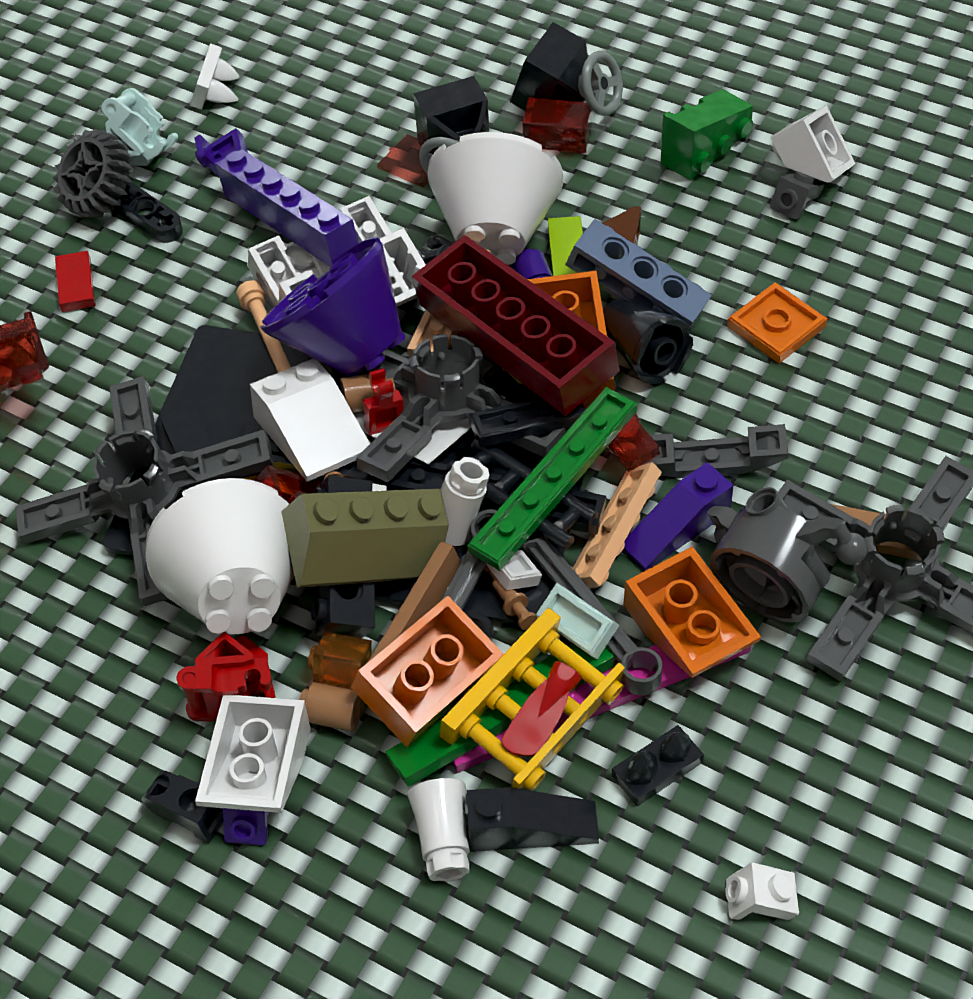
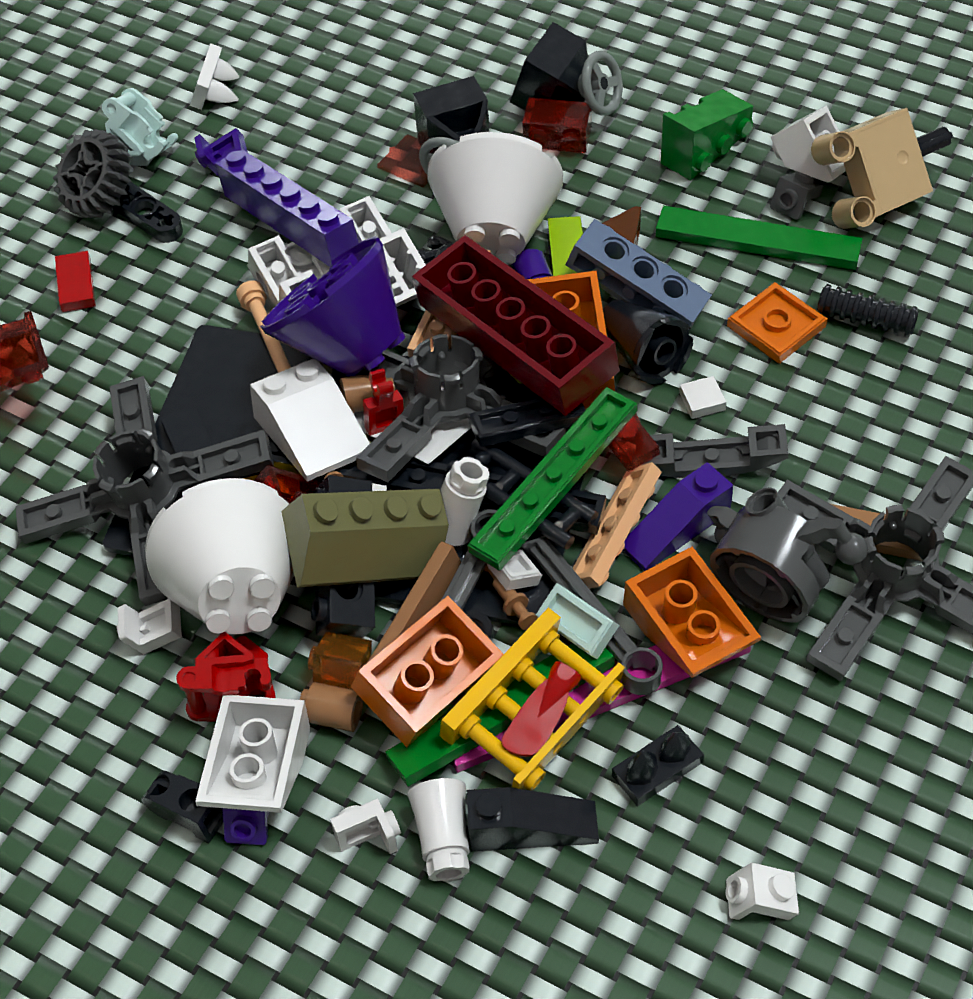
none -> white bracket [117,599,182,655]
none -> white bracket [330,798,401,854]
none -> green tile [655,205,863,270]
none -> white tile [679,376,727,419]
none -> tan piece [811,108,953,229]
none -> black piece [817,284,919,338]

